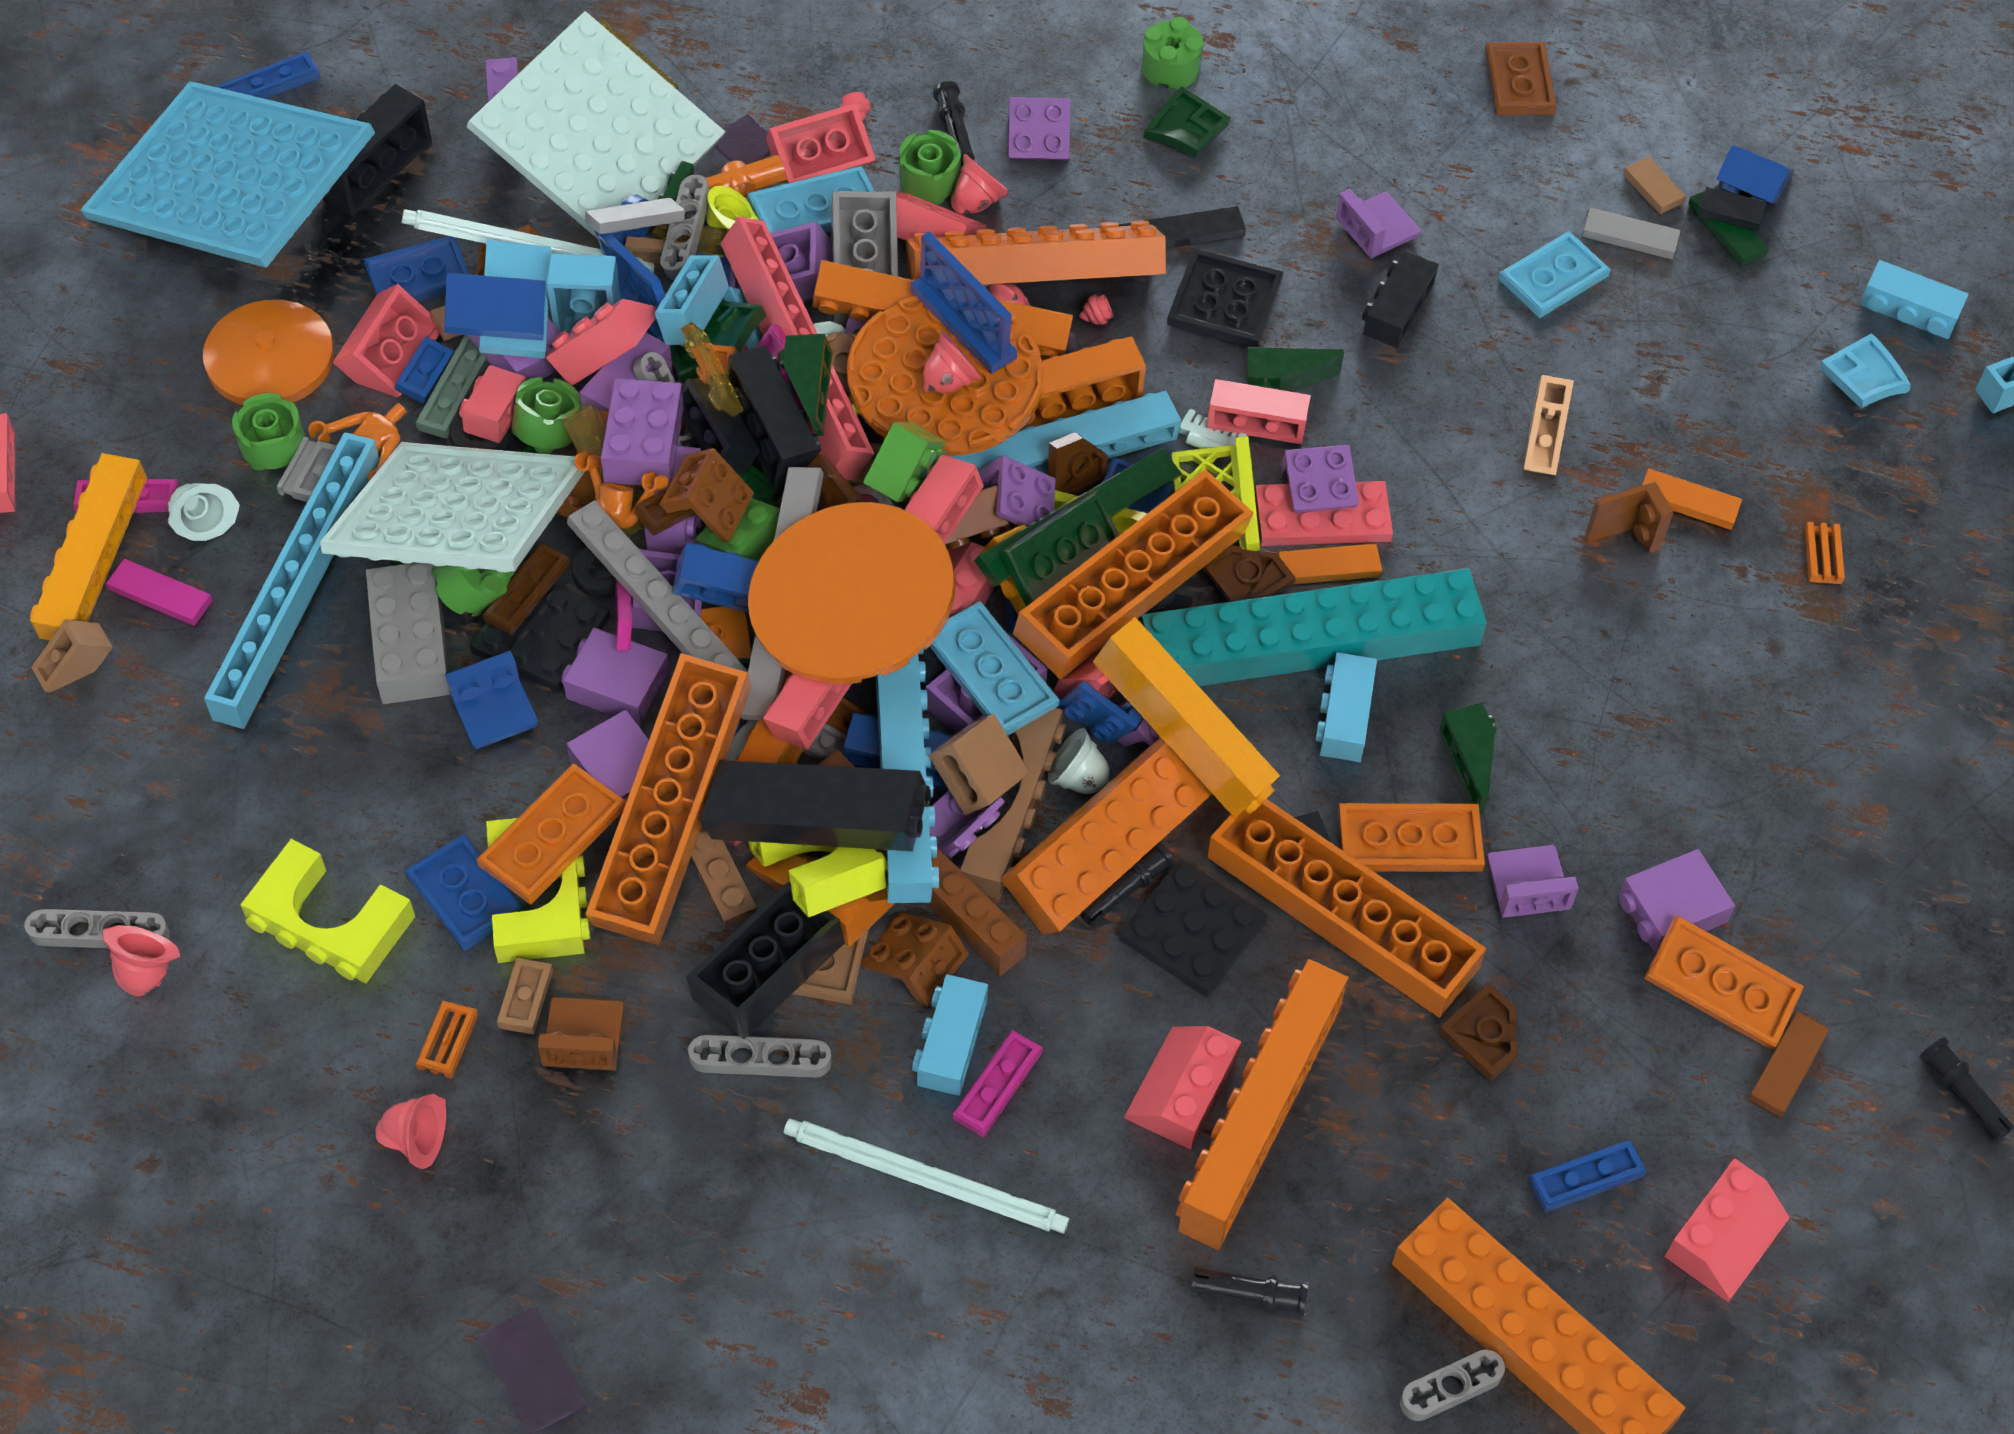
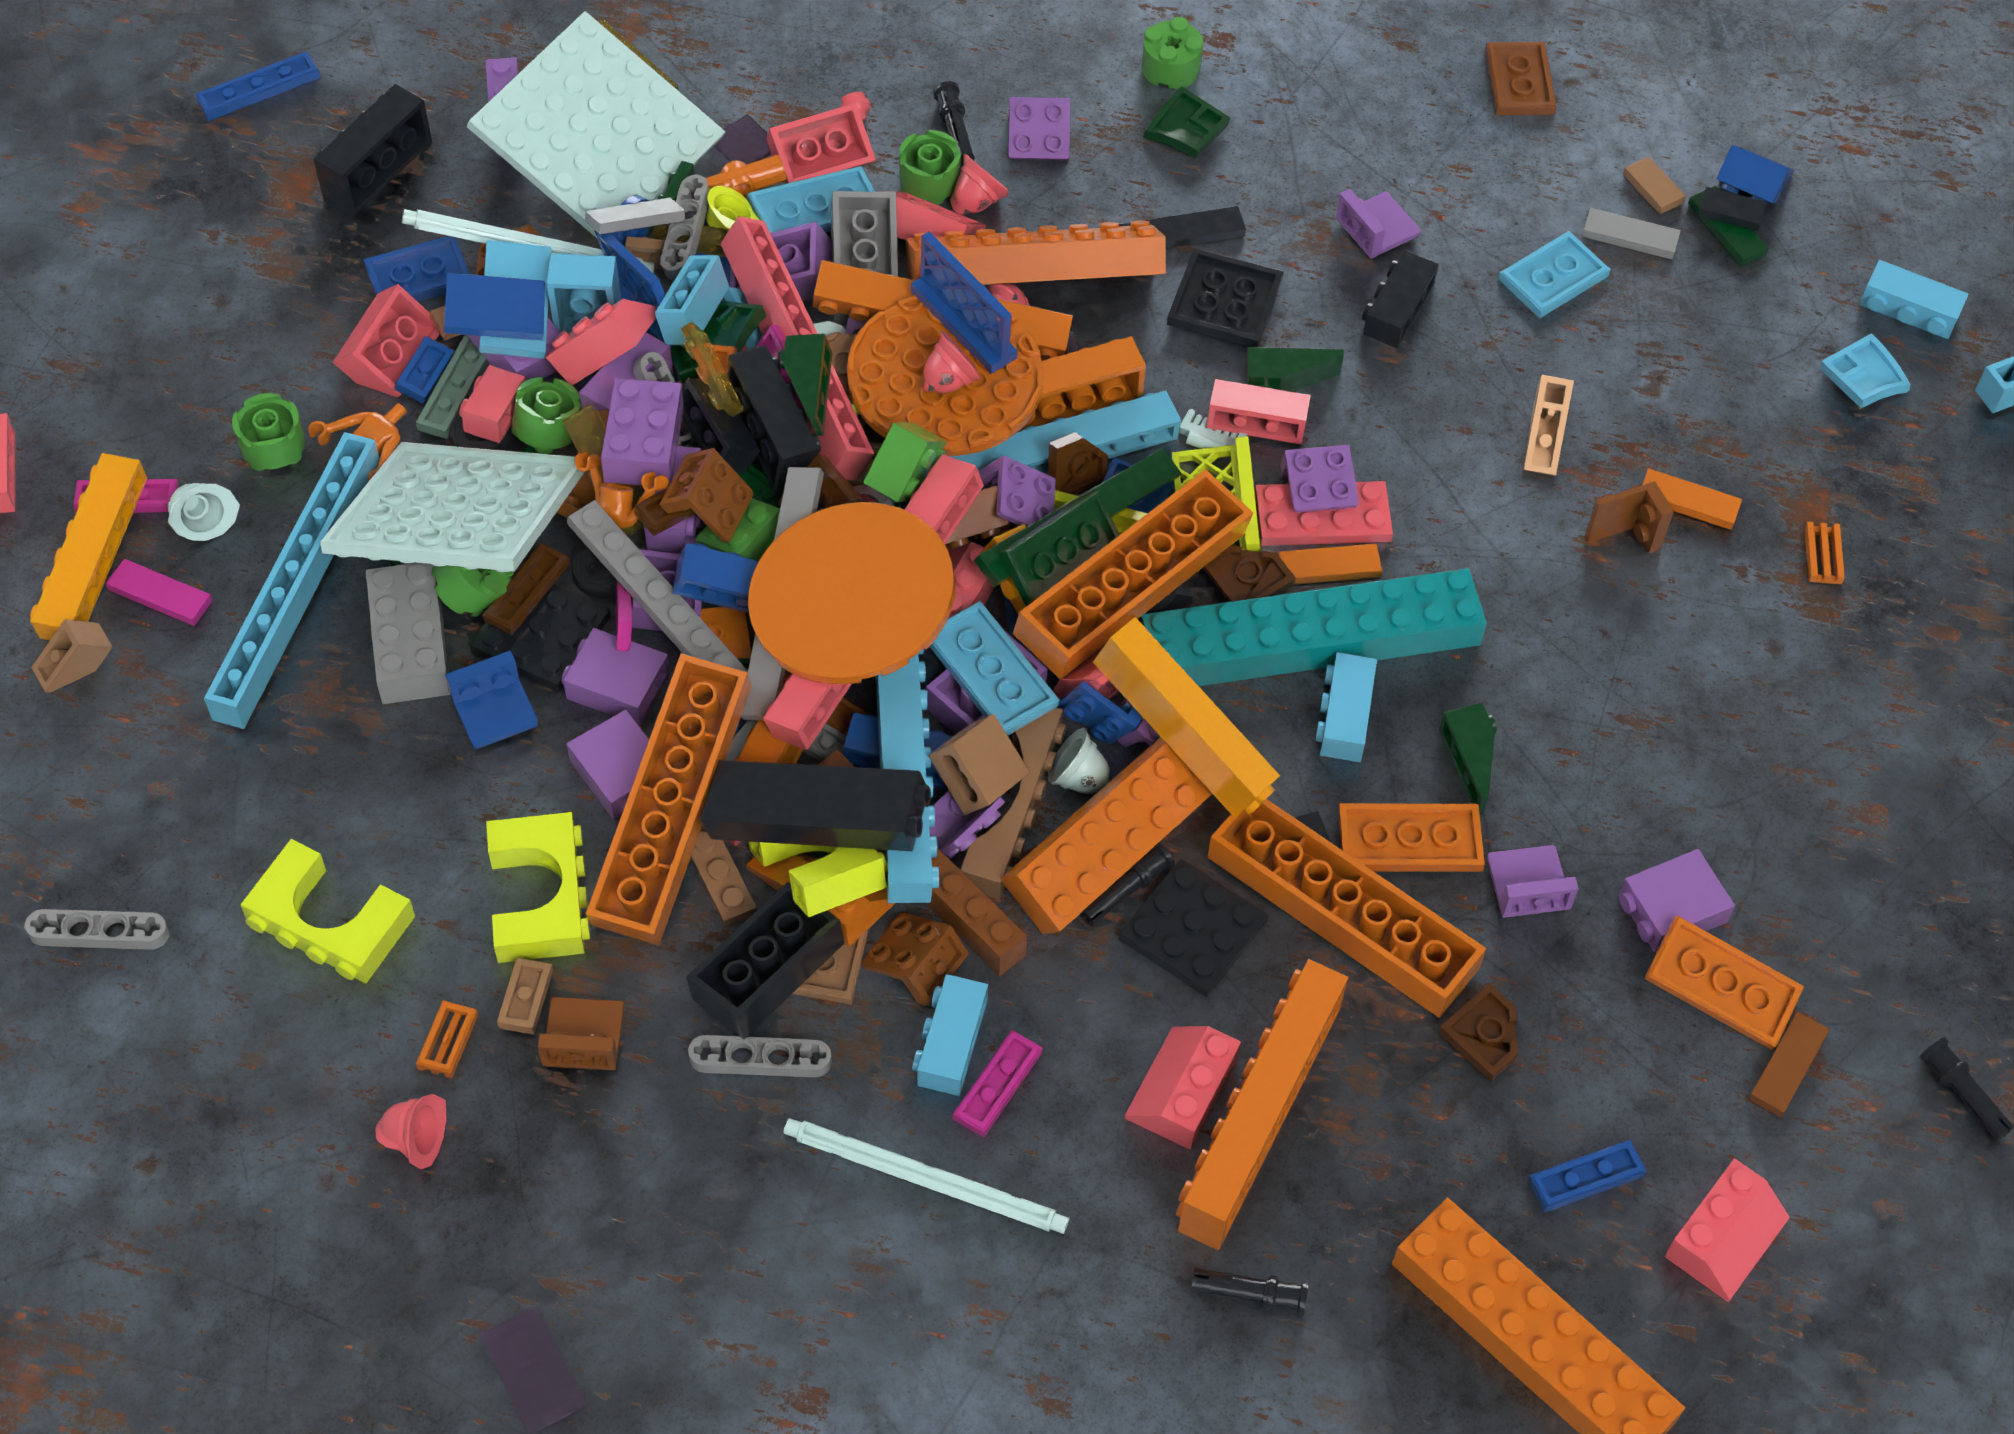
medium azure plate [80,81,375,268] -> none
coral piece [102,925,180,997] -> none
orange dish [203,300,334,406] -> none
light grey plate [277,437,337,502] -> none
blue tile [404,834,523,952] -> none
orange tile [476,763,626,905] -> none
coral plate [1079,294,1113,325] -> none
light grey beam [1400,1350,1505,1421] -> none

